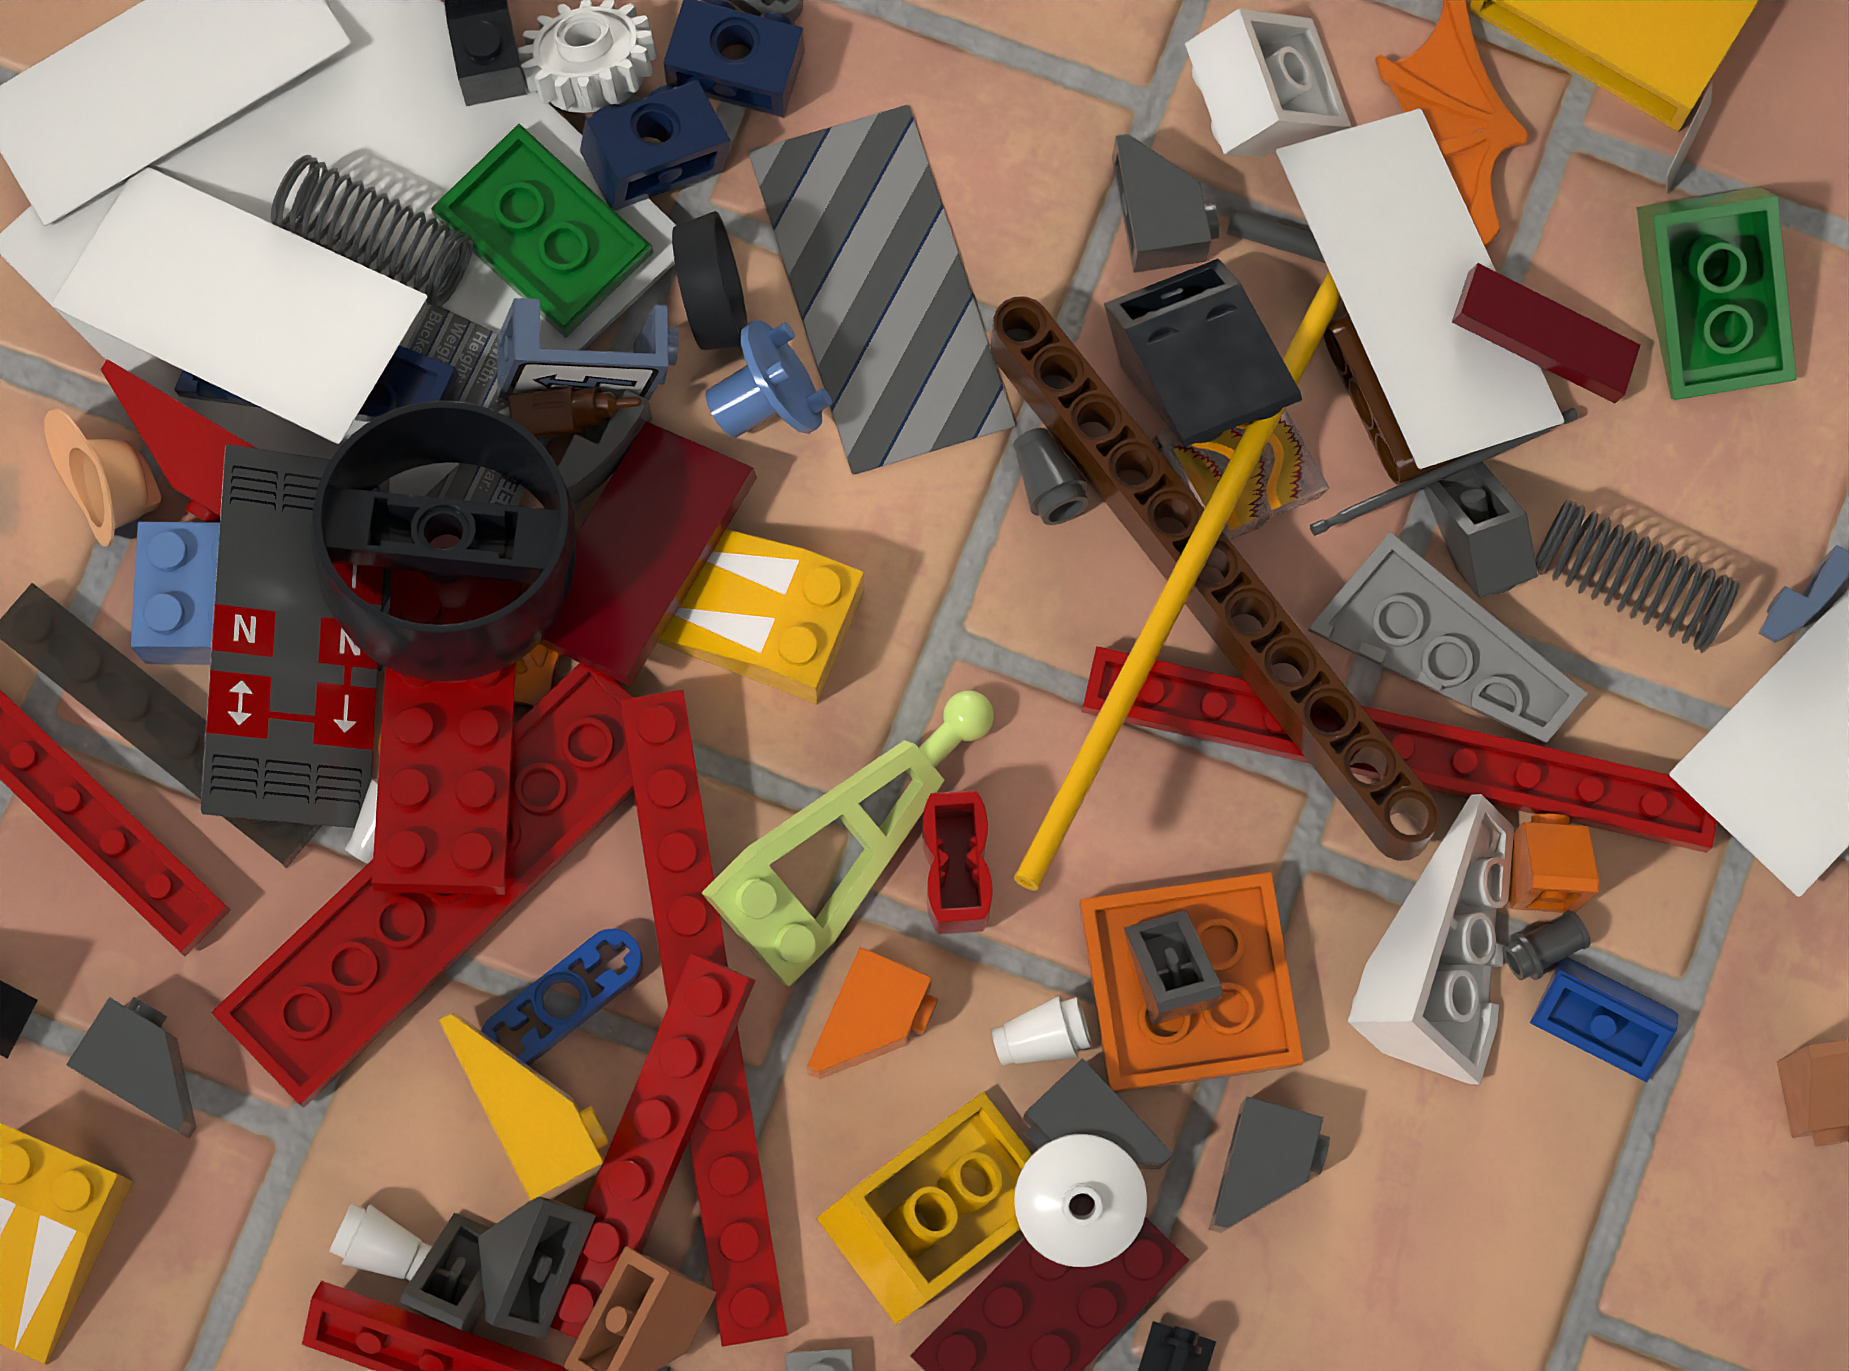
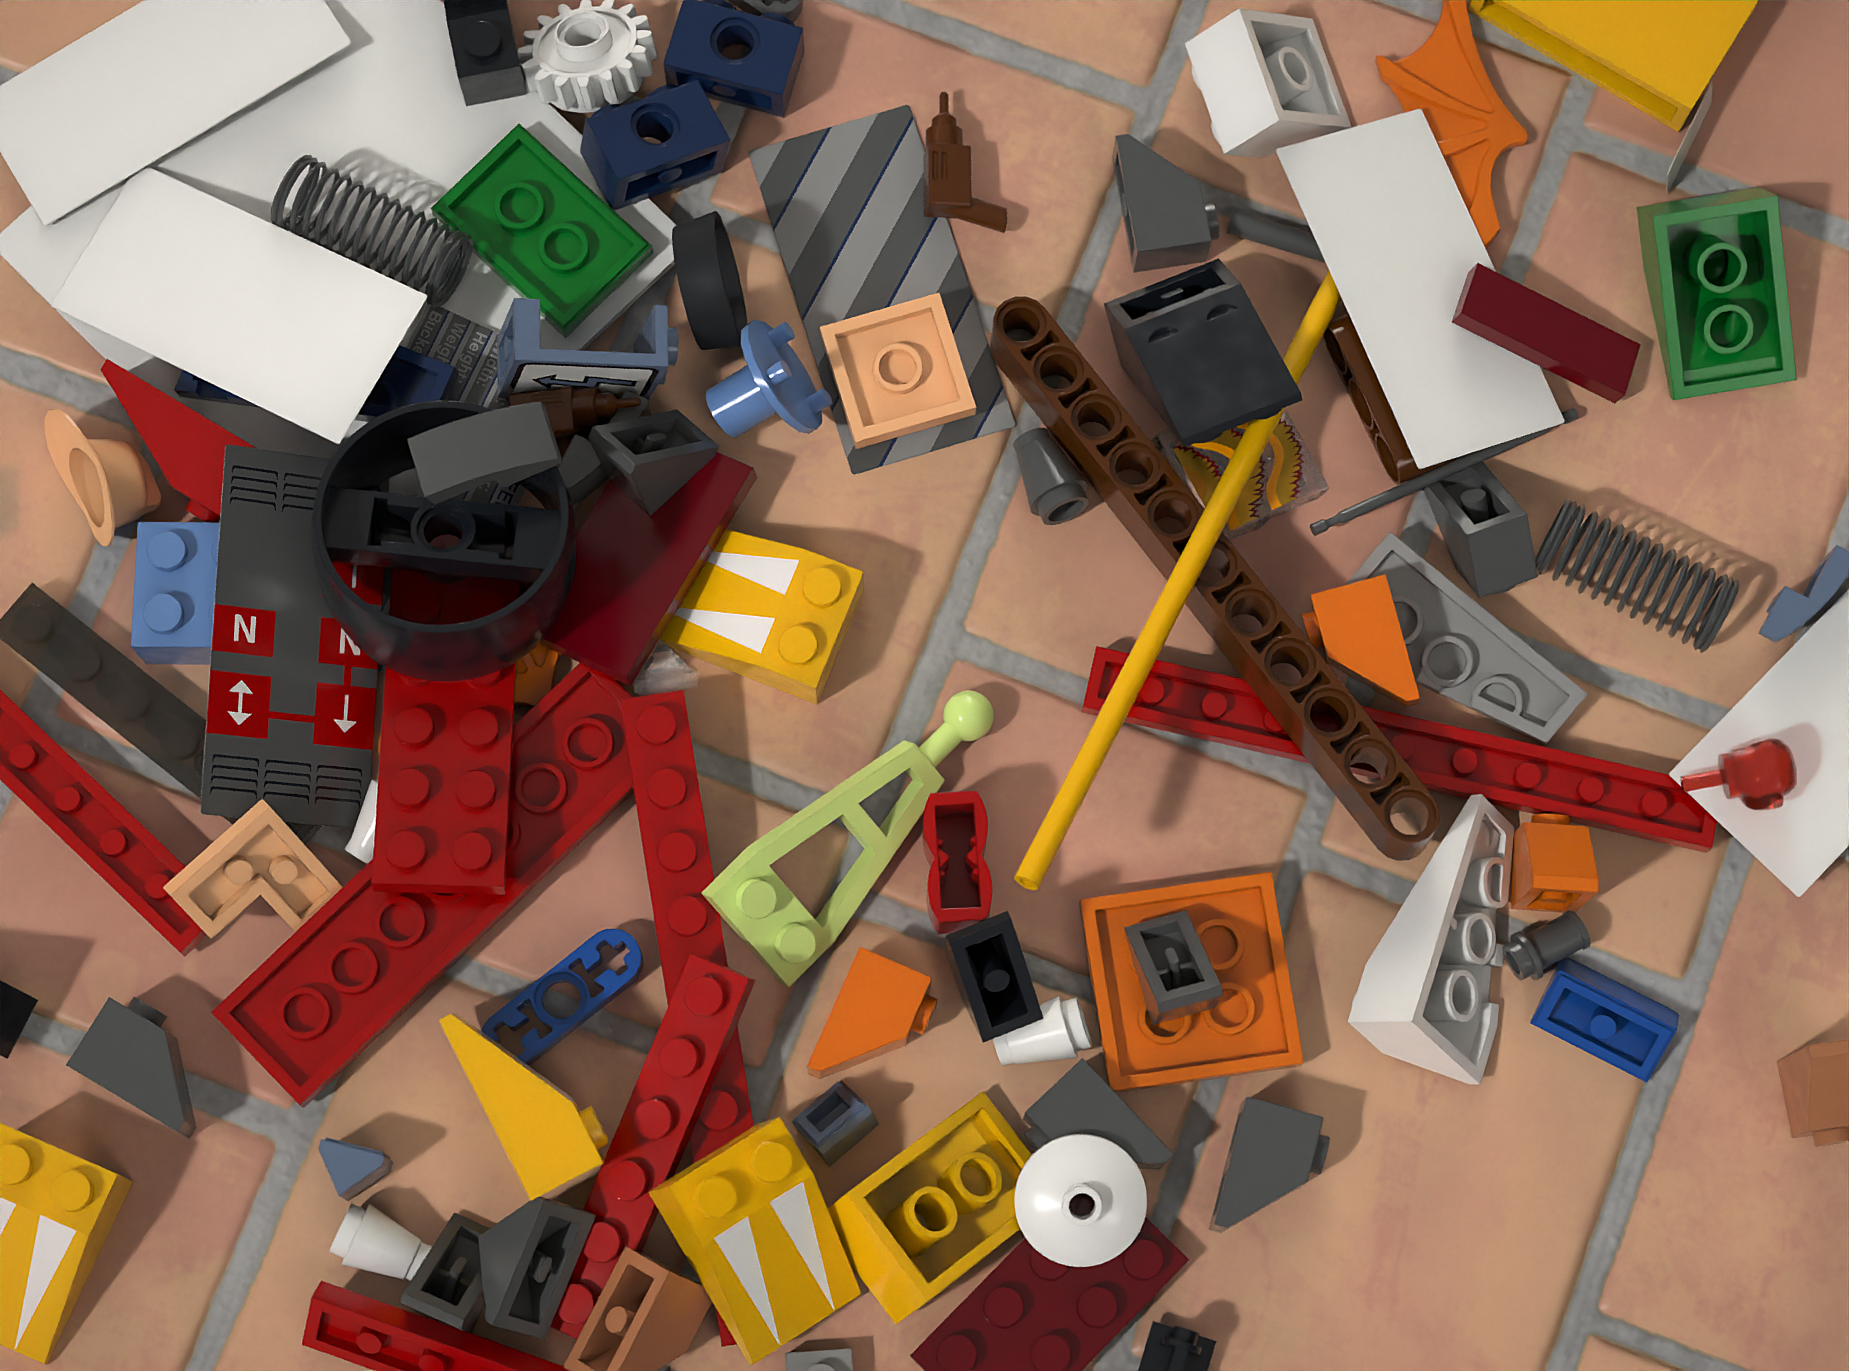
none -> light nougat plate [163,799,343,939]
none -> sand blue slope [318,1137,393,1201]
none -> dark grey slope [407,401,563,505]
none -> dark grey slope [588,410,719,516]
none -> clear slope [633,639,699,696]
none -> yellow slope [648,1117,861,1365]
none -> sand blue slope [792,1080,879,1167]
none -> light nougat plate [820,293,976,449]
none -> reddish brown piece [924,91,1007,233]
none -> black slope [945,911,1044,1043]
none -> orange slope [1301,574,1420,707]
none -> clear red piece [1680,738,1797,811]

